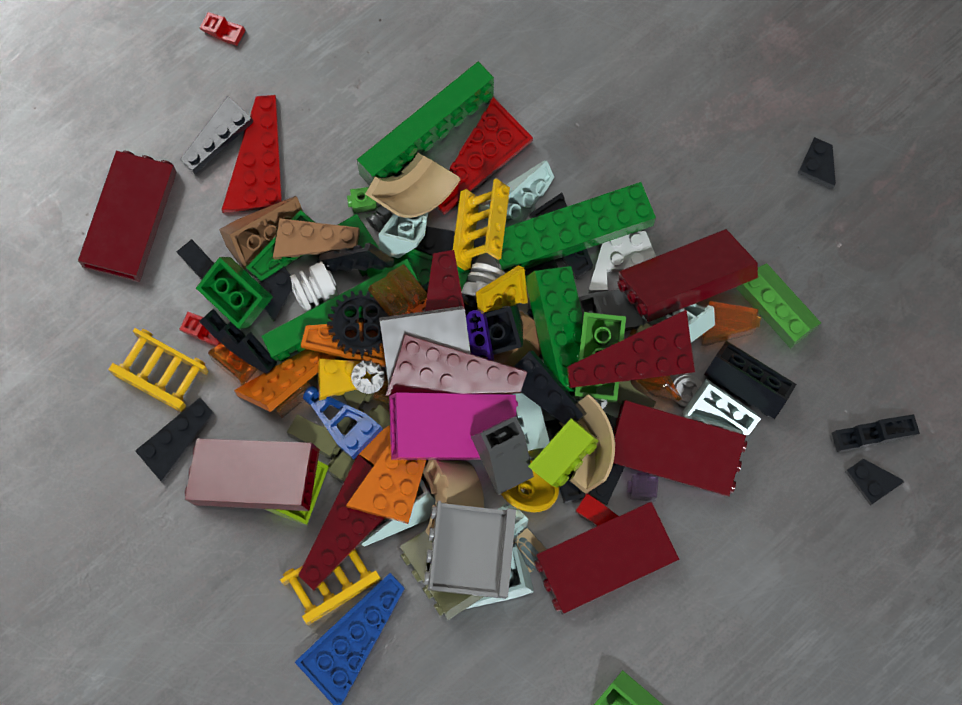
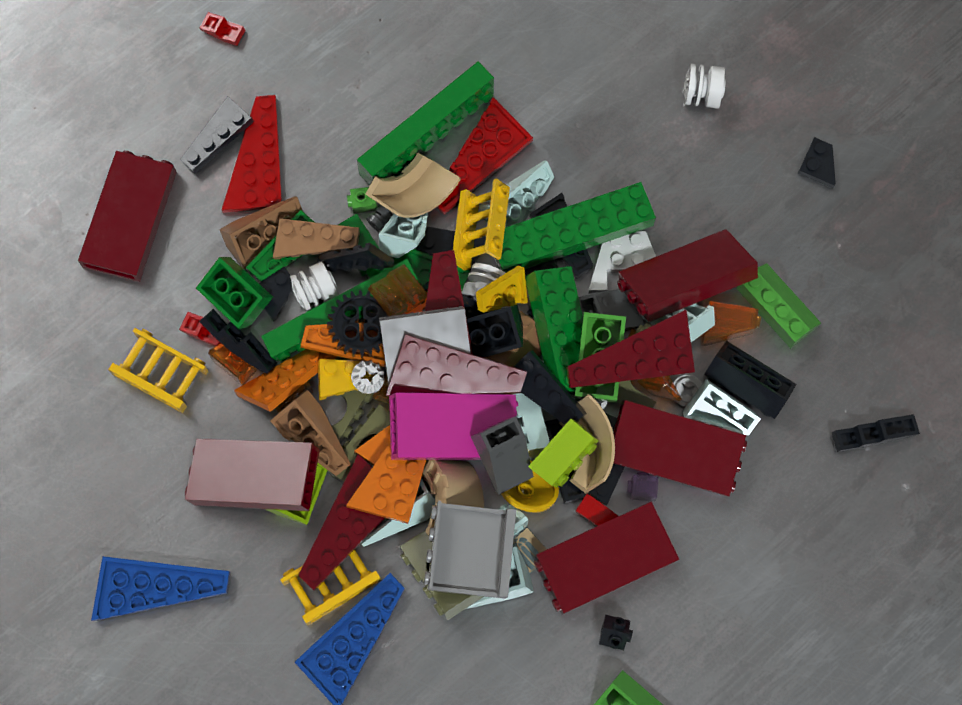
black wing [135,398,214,483] -> none
black tile [176,239,214,280] -> none
plate [303,386,383,460] -> none
dark purple beam [466,310,494,361] -> none
black wing [845,459,904,506] -> none
none -> blue wing [91,556,230,621]
none -> medium nougat wedge [270,390,351,476]
none -> black brick [599,614,633,650]
none -> white wheel [683,64,726,109]

